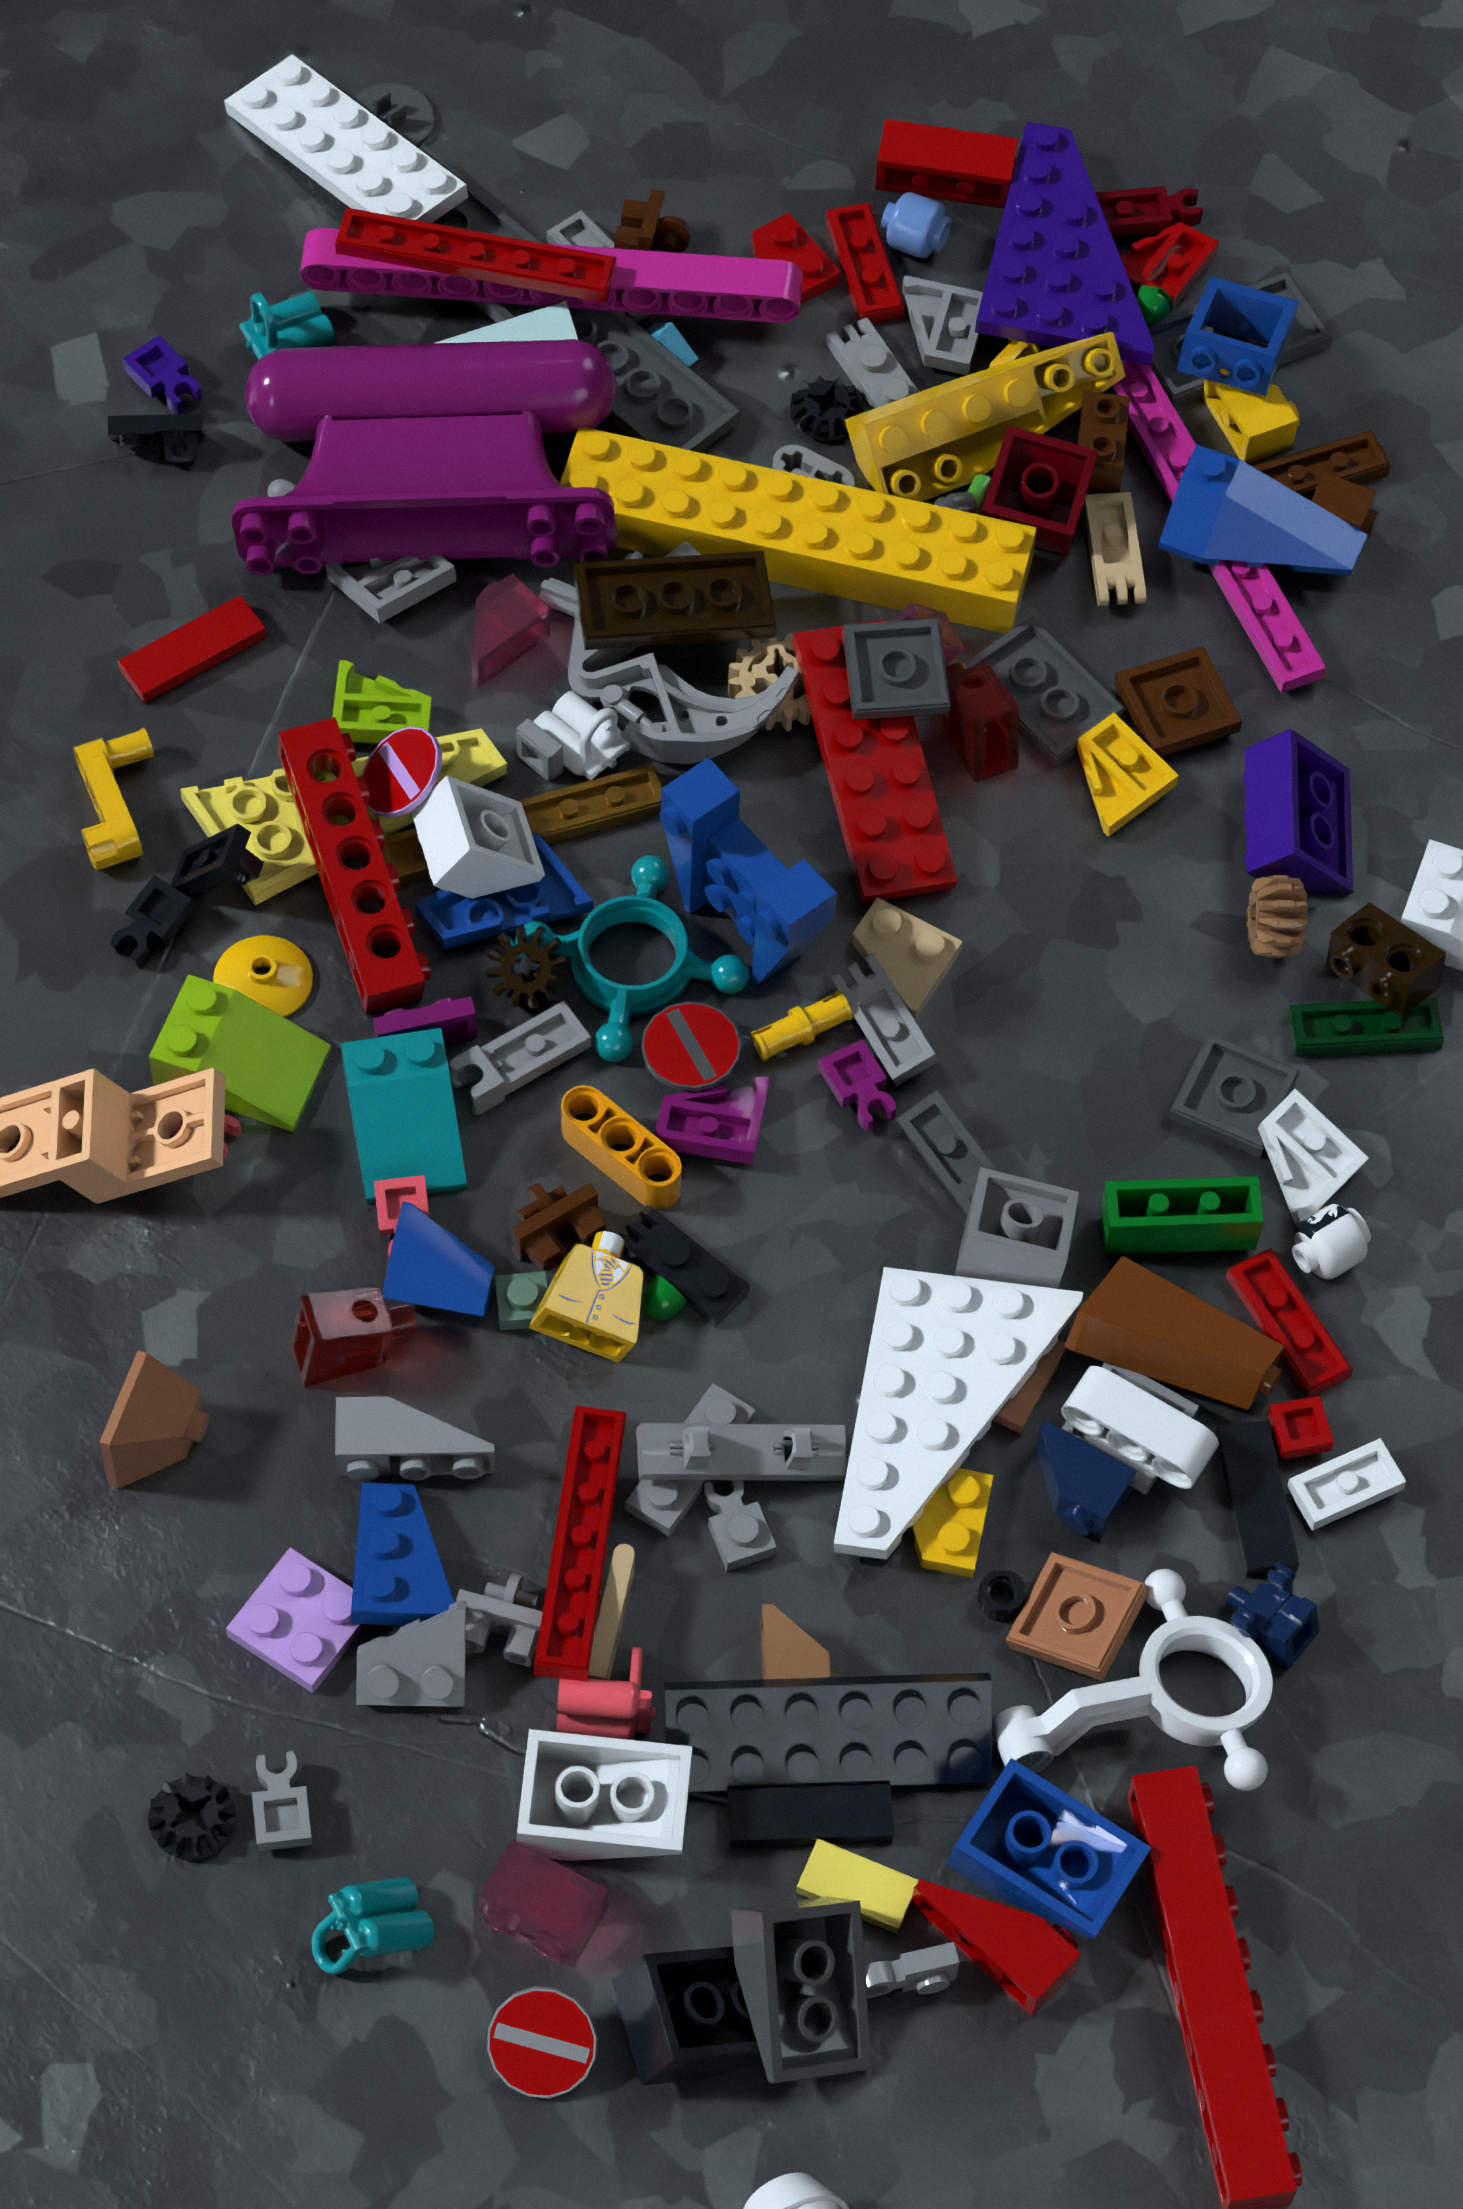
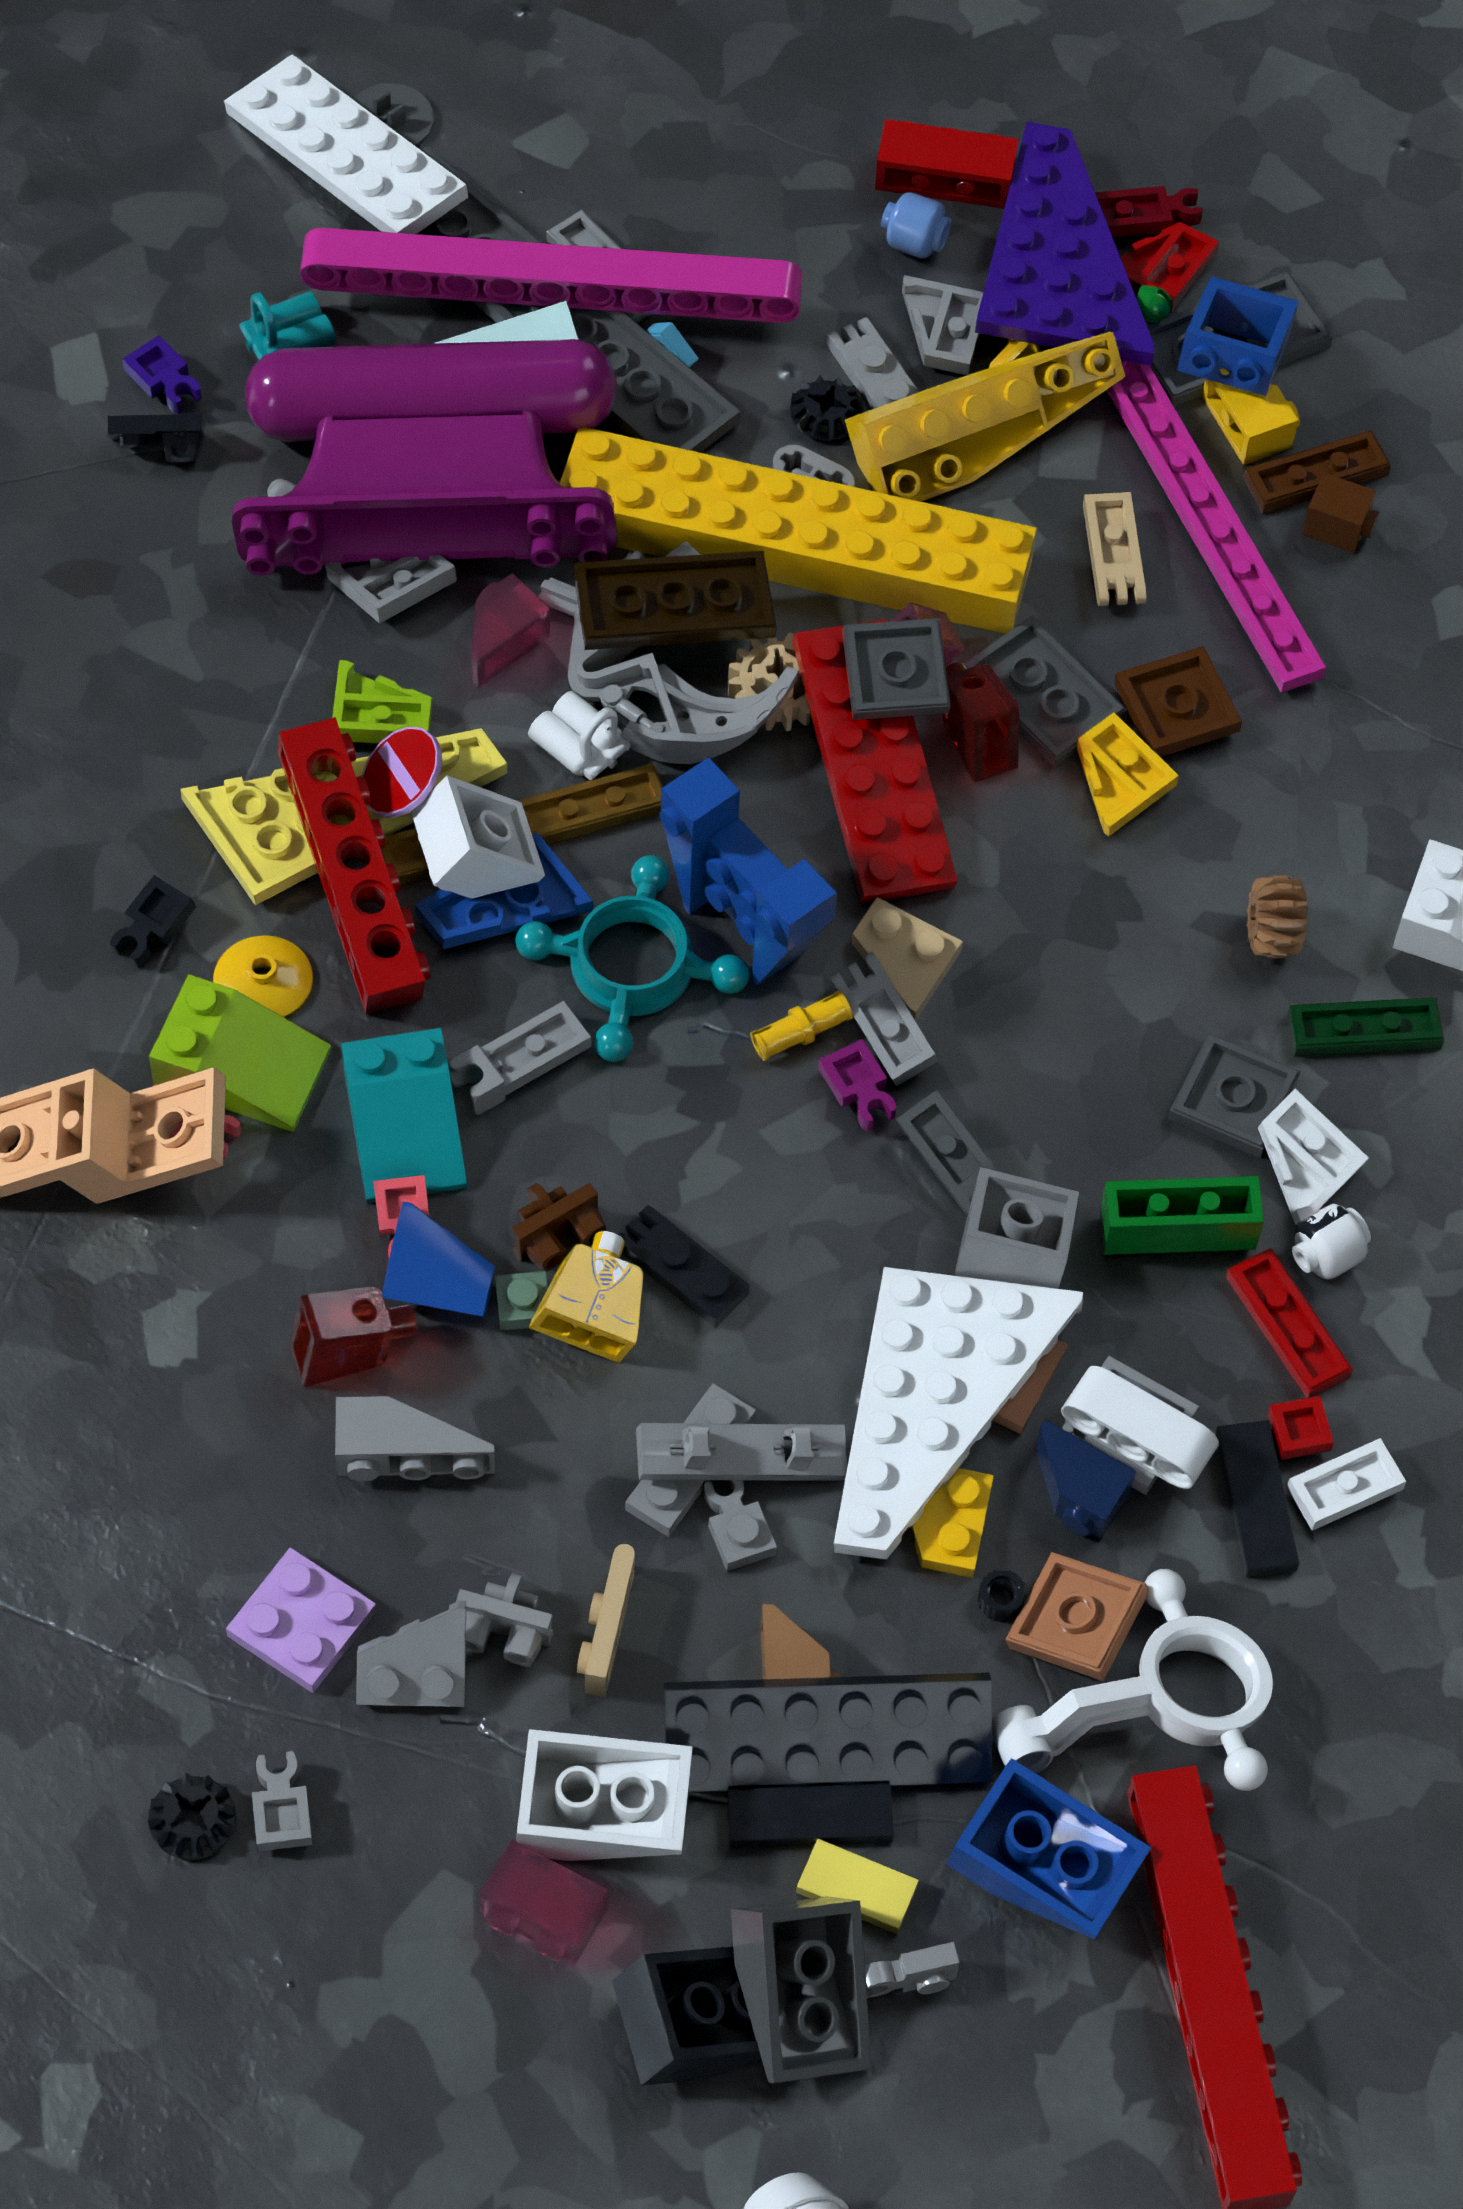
yellow beam [73,728,154,871] -> none
nougat slope [99,1350,209,1489] -> none
red tile [118,595,267,703] -> none
black hinge [171,823,264,898] -> none
teal piece [312,1877,434,1974] -> none
red tile [335,208,617,303] -> none
blue wing [351,1483,455,1626] -> none
magenta plate [373,996,477,1045] -> none
dark brown gear [485,924,570,1009] -> none
red piece [487,1986,598,2098] -> none
light grey tile [516,718,564,782] -> none
red tile [533,1405,627,1682] -> none
coral piece [557,1646,656,1740] -> none
light orange beam [561,1085,682,1210] -> none
reddish brown hips [614,189,691,253] -> none
red piece [641,1001,741,1092] -> none
green hinge [641,1275,687,1320] -> none
magenta wing [654,1076,770,1165] -> none
red wing [751,212,841,304] -> none
red tile [825,202,905,323] -> none
red slope [911,1880,1081,2017] -> none
arm [934,474,991,515] -> none
dark red slope [981,425,1098,556] -> none
dark orange slope [1064,1256,1285,1410] -> none
reddish brown brick [1077,391,1130,494] -> none
blue wedge [1158,444,1368,576] -> none
dark blue piece [1227,1562,1320,1669] -> none
dark purple slope [1243,729,1354,895] -> none
dark brown brick [1326,902,1446,1017] -> none

